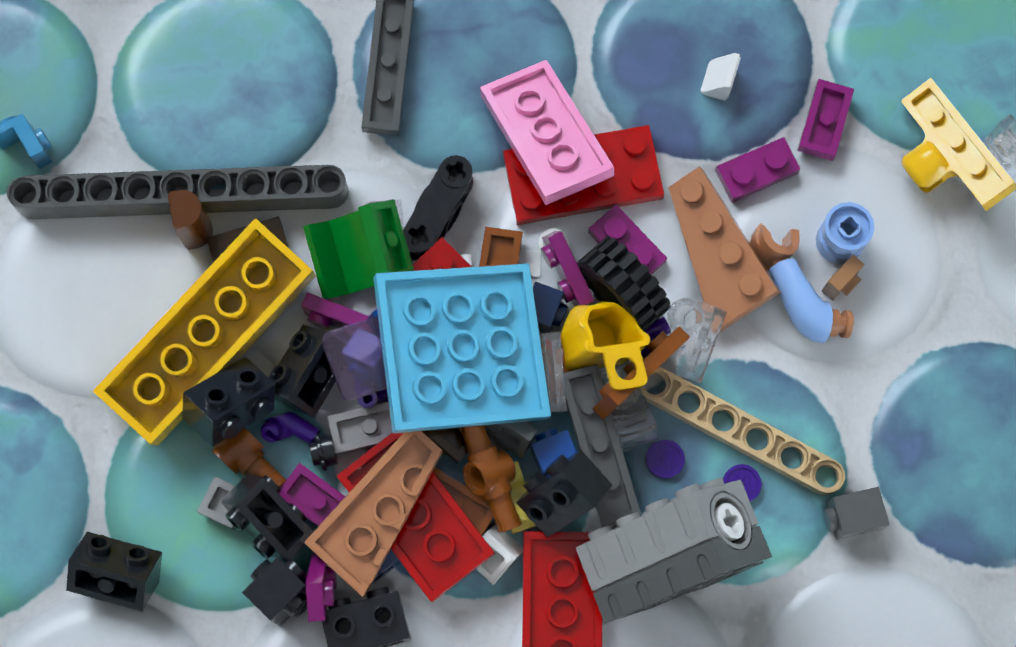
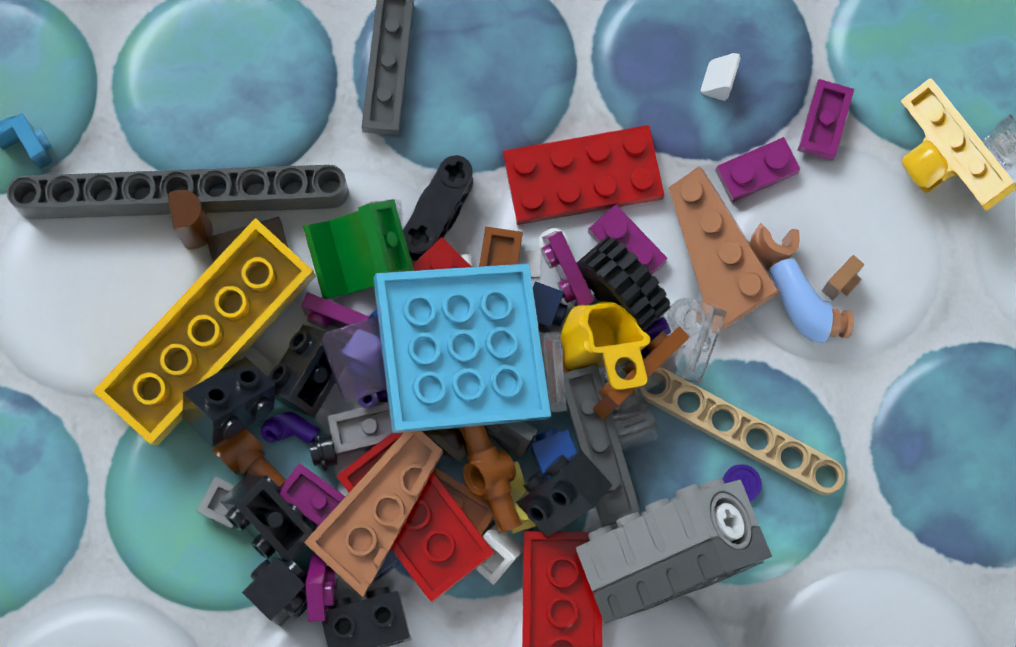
black brick [66,532,162,612] -> none
bright pink plate [480,60,614,205] -> none
dark purple piece [646,440,685,479] -> none
light blue wheel [815,202,875,264] -> none
dark grey brick [824,487,890,540] -> none

